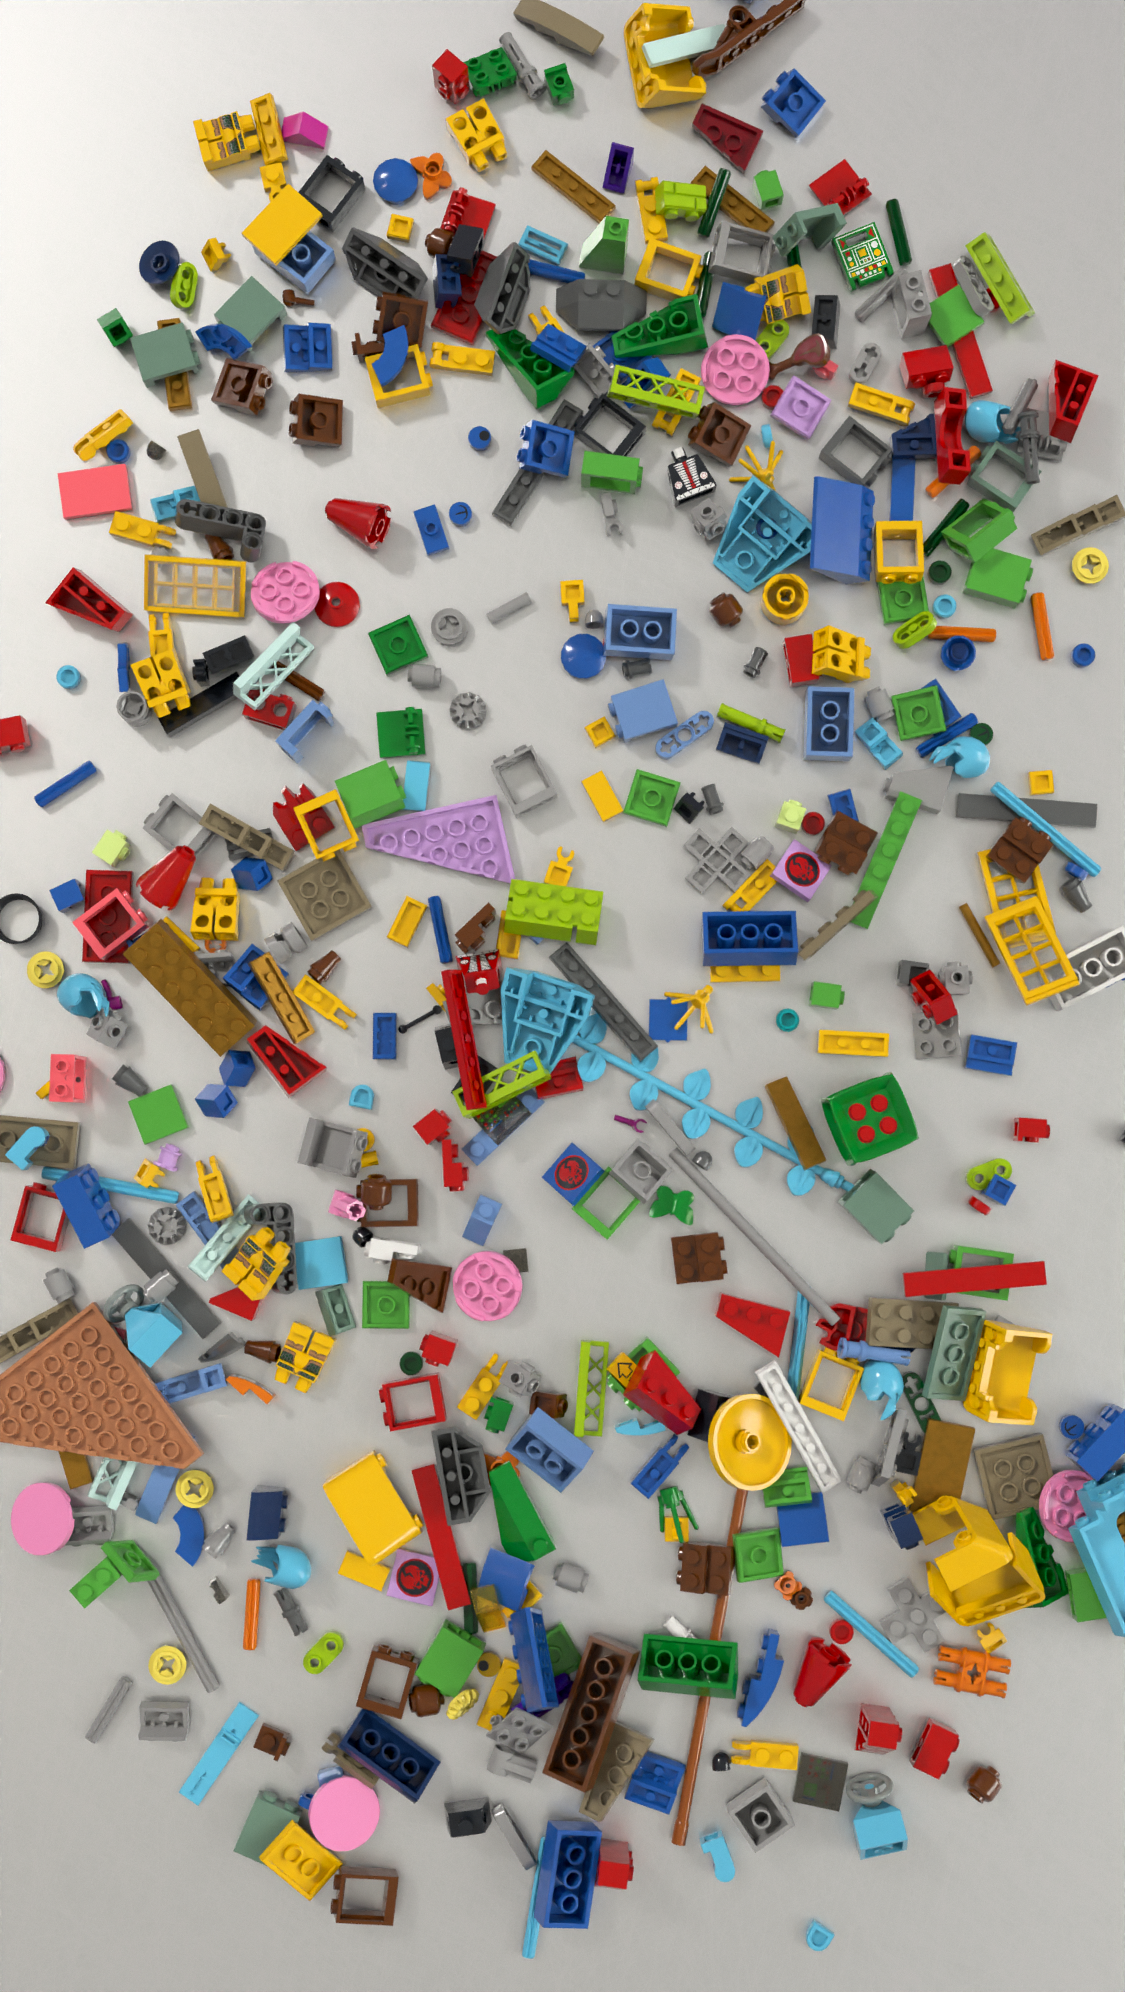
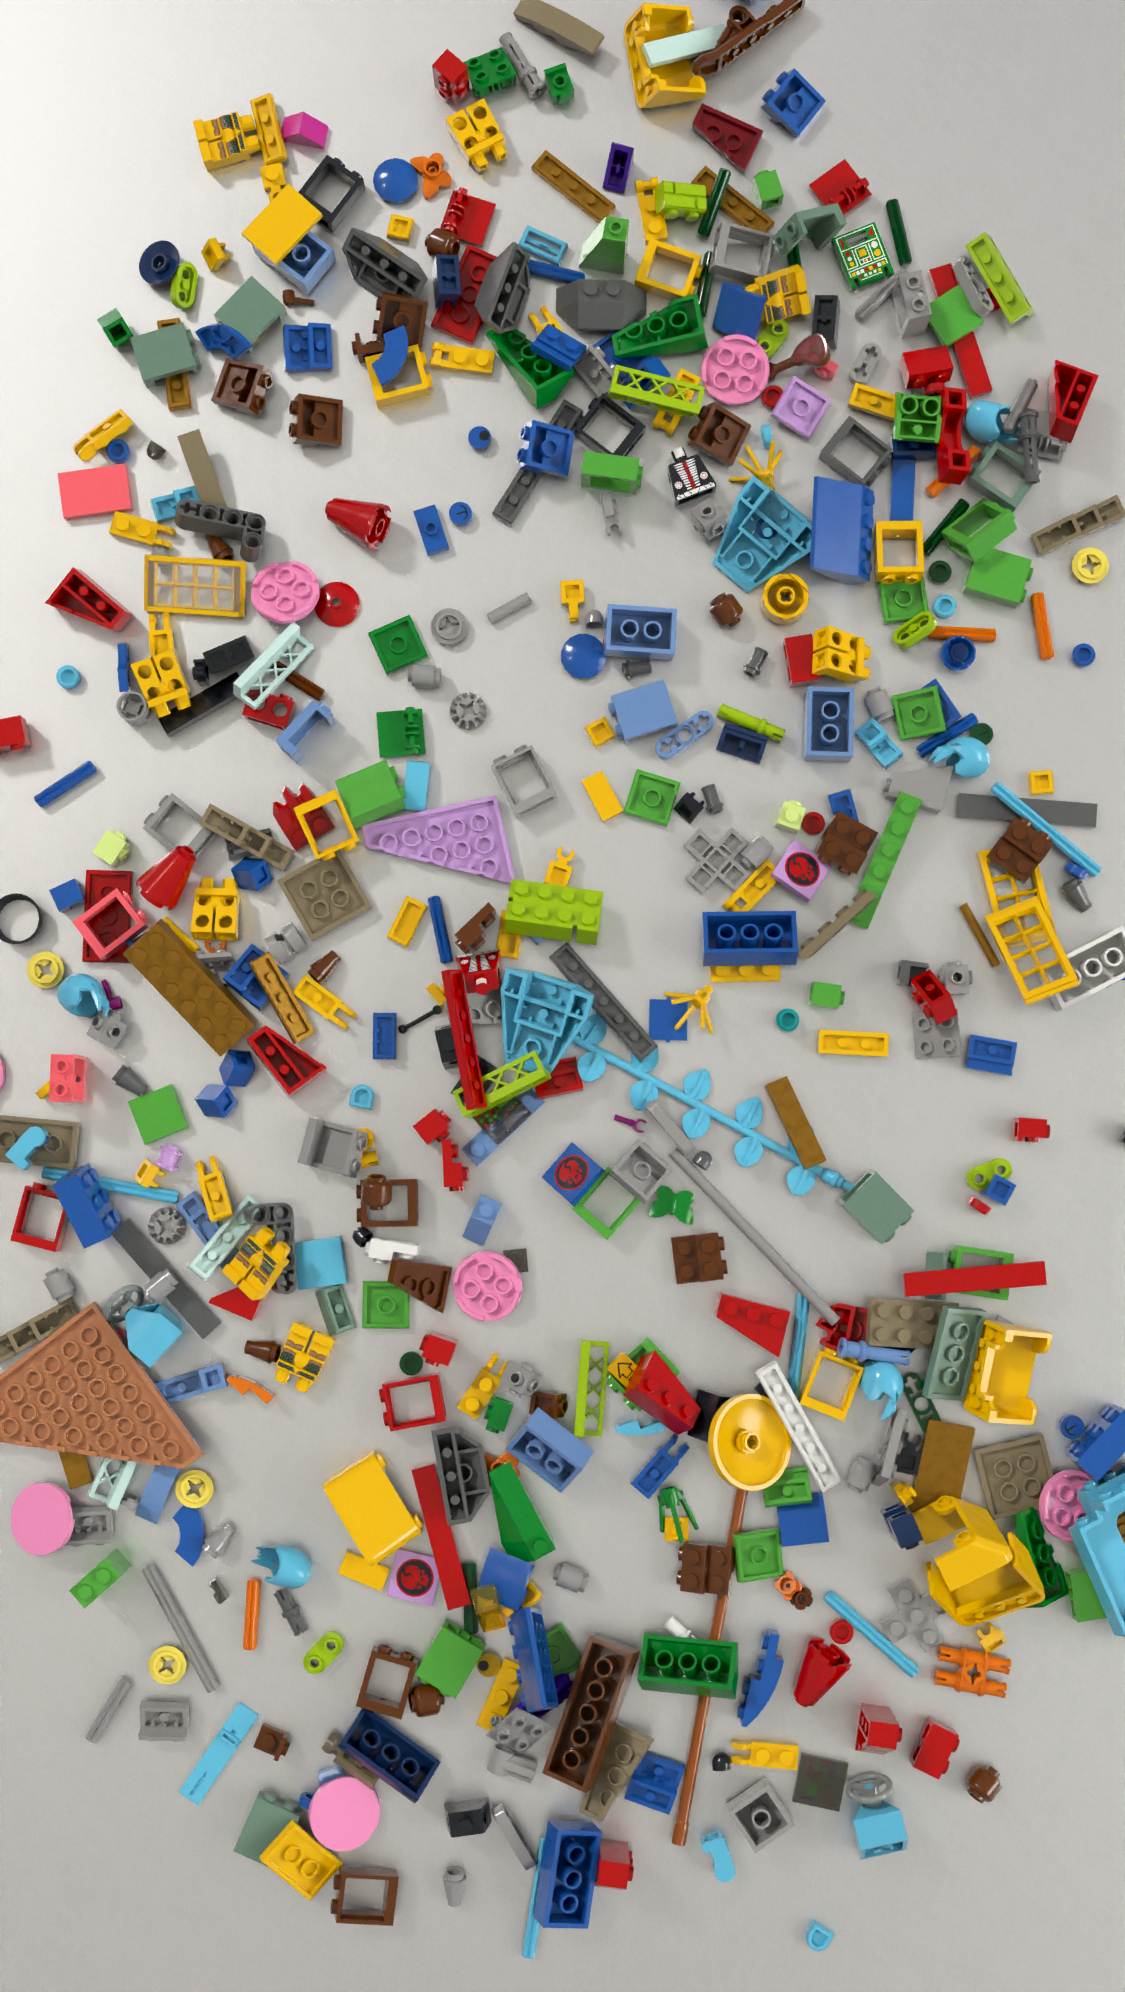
bright green tile [101,1540,160,1583] -> none
dark grey brick [198,1332,246,1363] -> none
dark blue slope [246,1485,289,1541] -> none
bright pink piece [328,1190,366,1221] -> none
light yellow gear [446,1689,479,1720] -> none
black hinge [447,224,484,277] -> none
green piece [821,1072,919,1166] -> none
none -> light grey cone [443,1867,466,1907]
none -> bright green slope [893,392,942,443]

